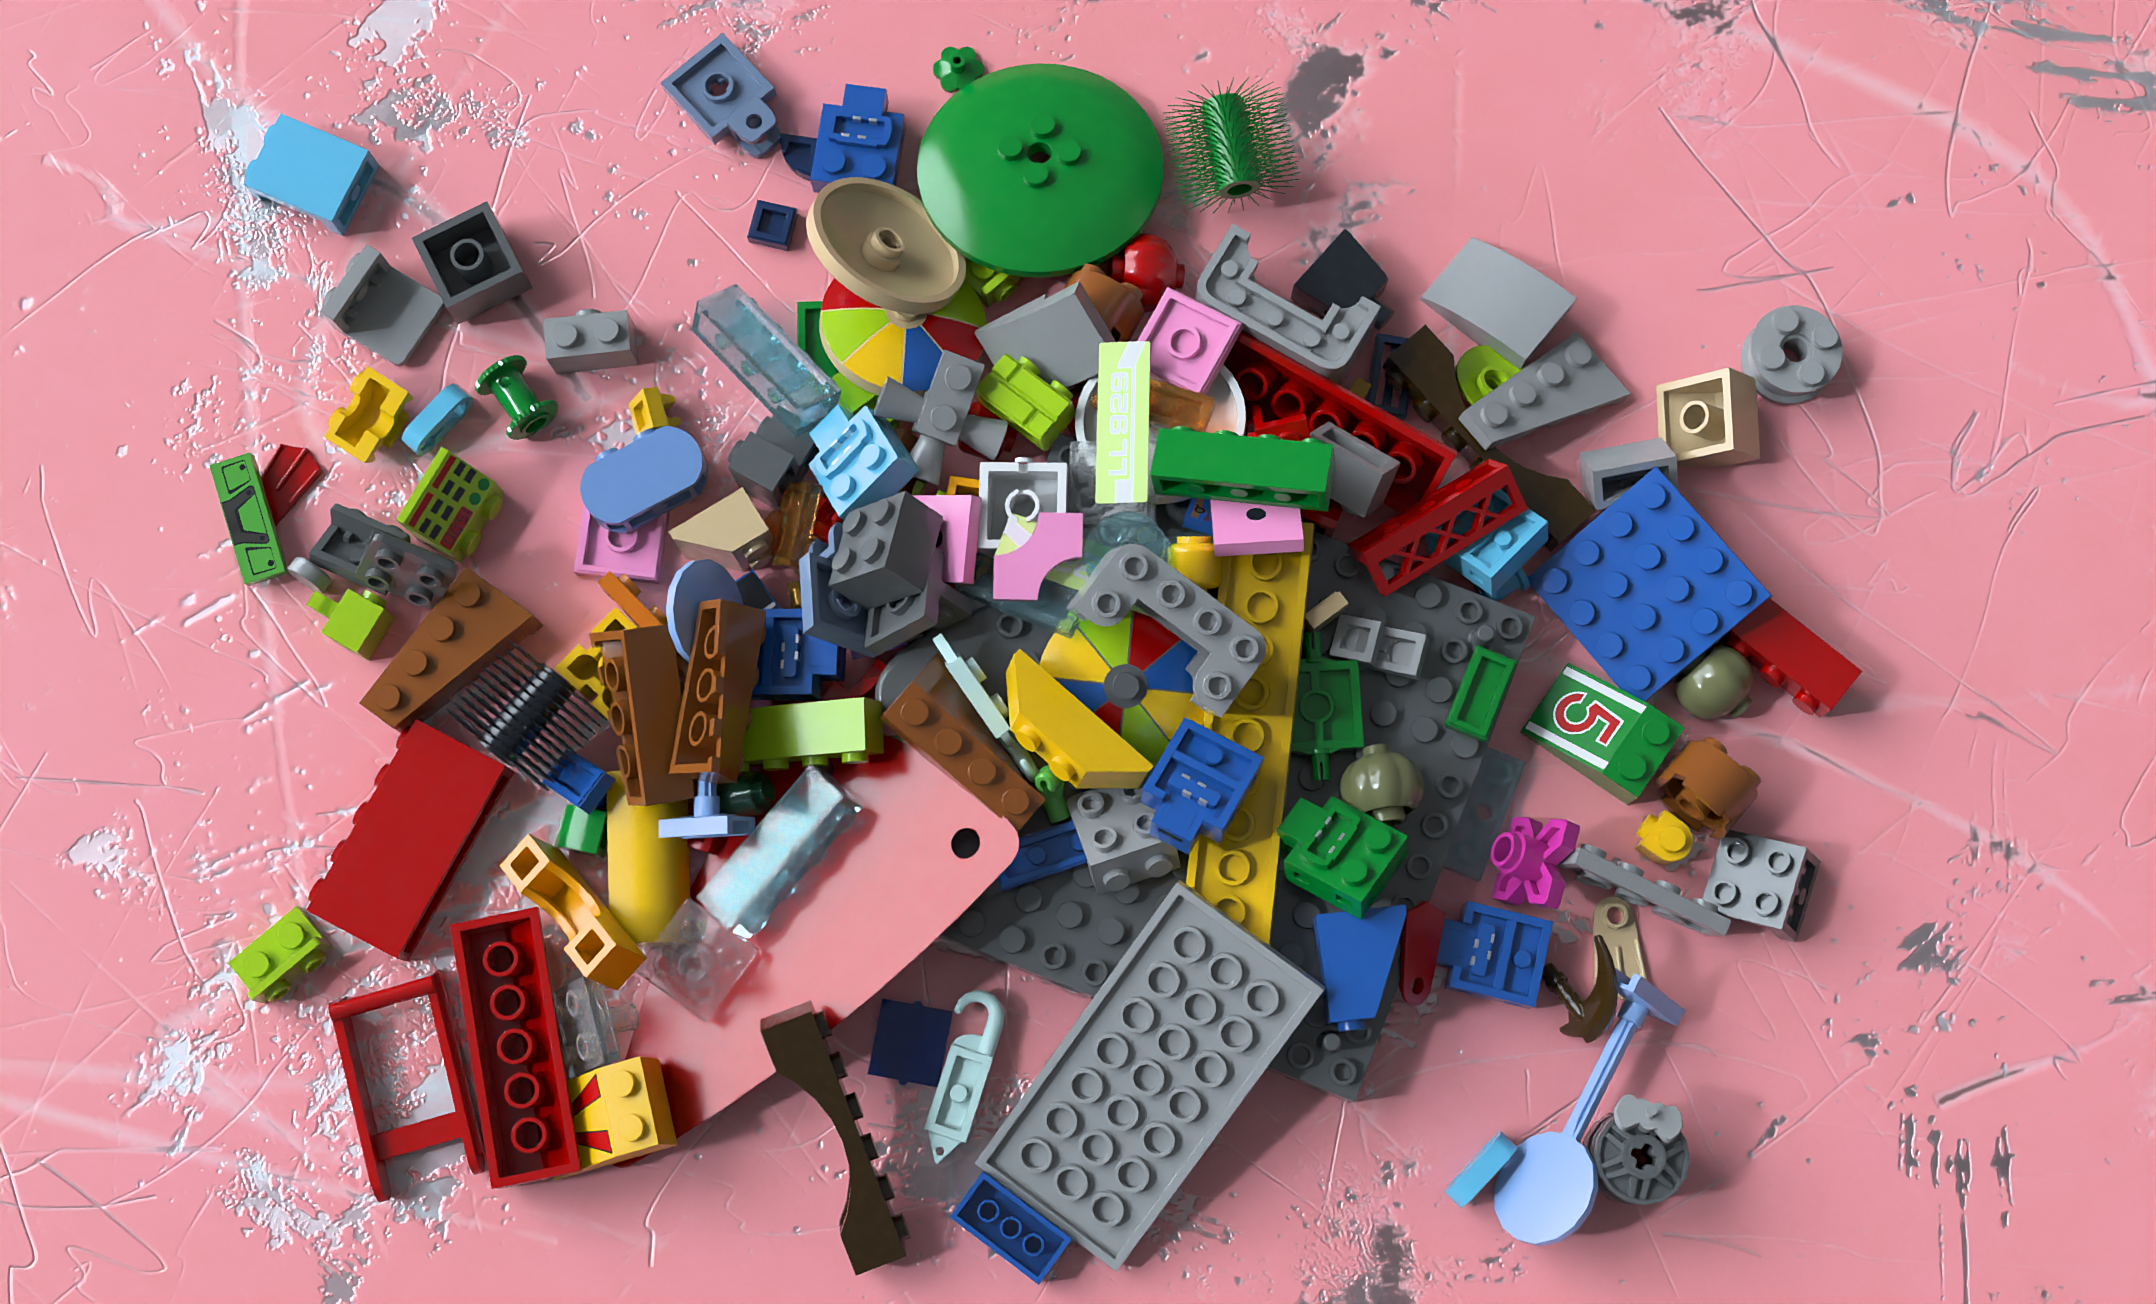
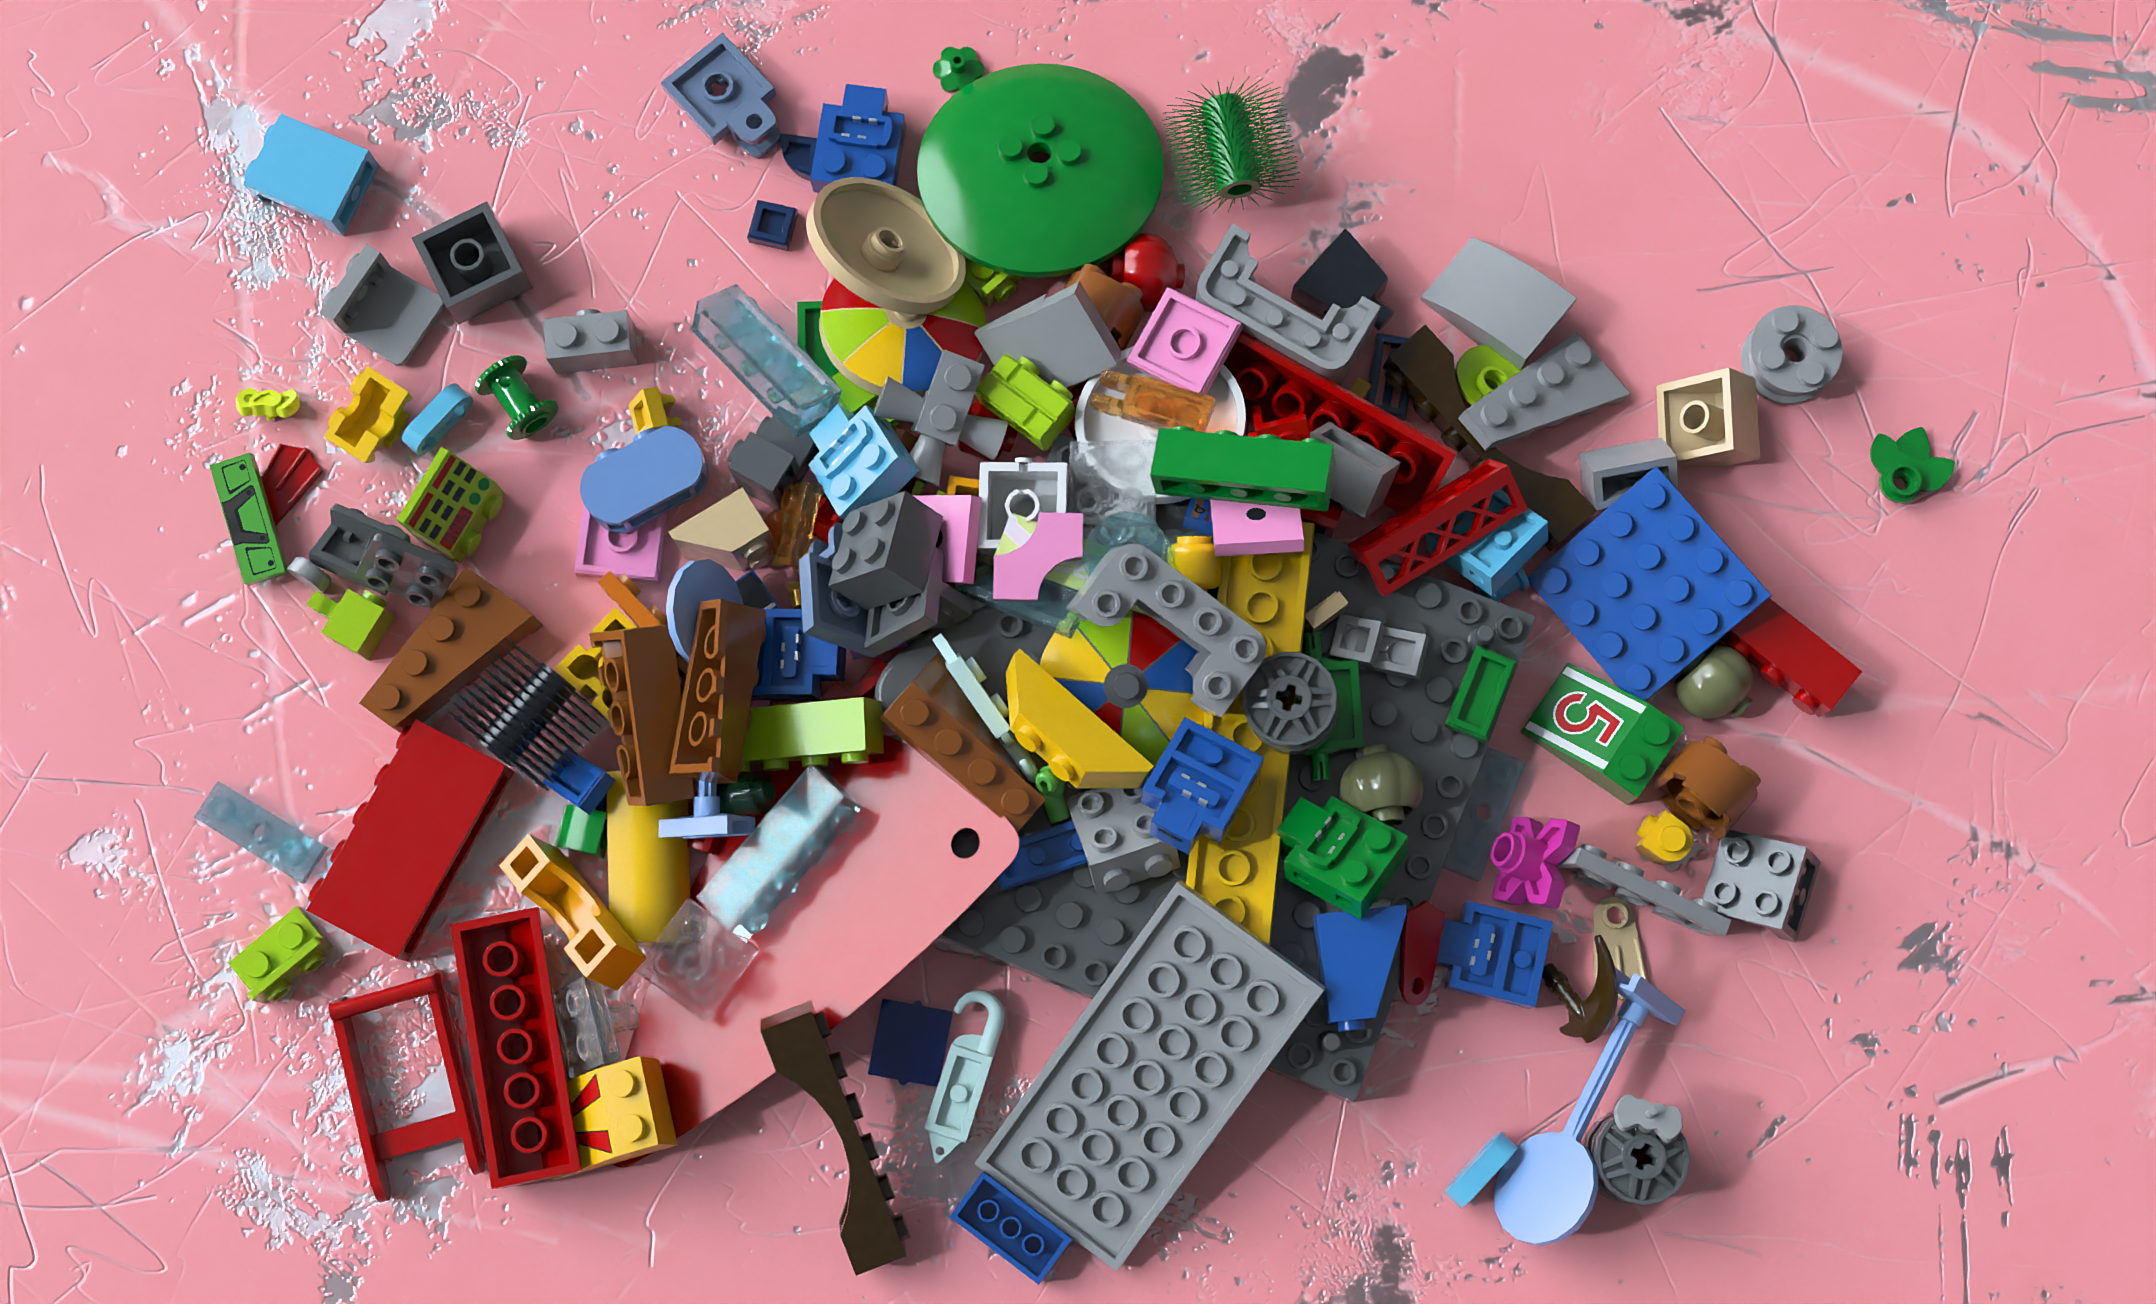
yellowish green sticker [1095,341,1150,504] -> none
none -> clear light blue tile [194,781,328,884]
none -> neon yellow piece [236,388,300,421]
none -> dark grey wheel [1242,652,1339,754]
none -> green plate [1870,427,1955,504]

